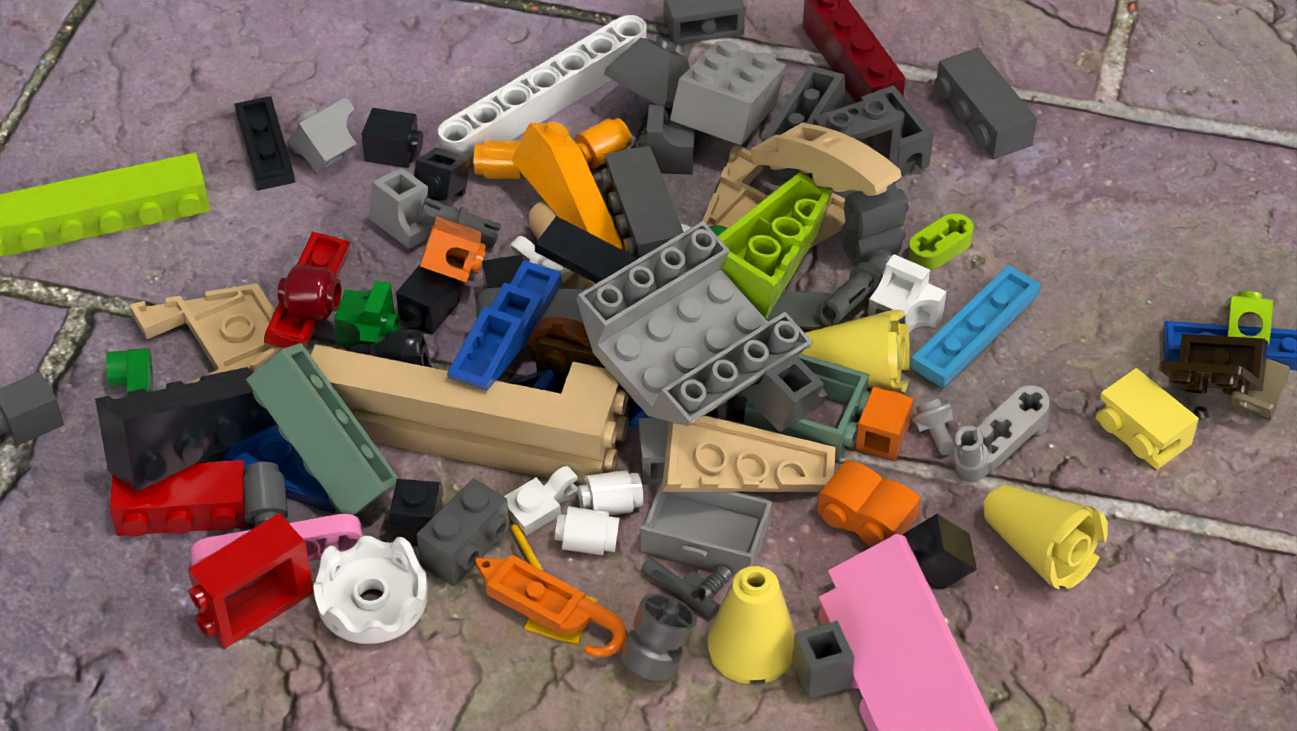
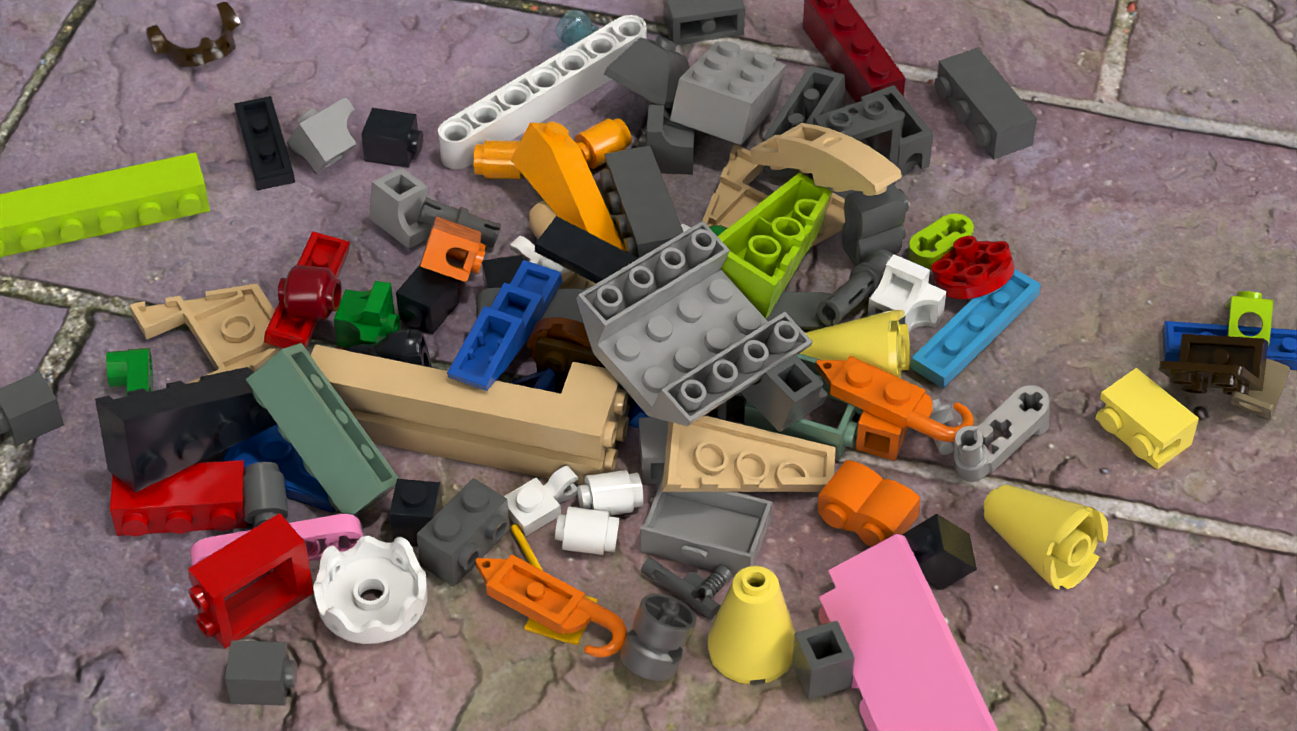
black brick [414,147,471,201] -> none
none -> dark brown helmet [146,2,241,67]
none -> dark grey brick [225,640,297,706]
none -> clear light blue wheel [555,10,599,47]
none -> orange plate [815,356,974,442]
none -> red tile [931,236,1015,299]

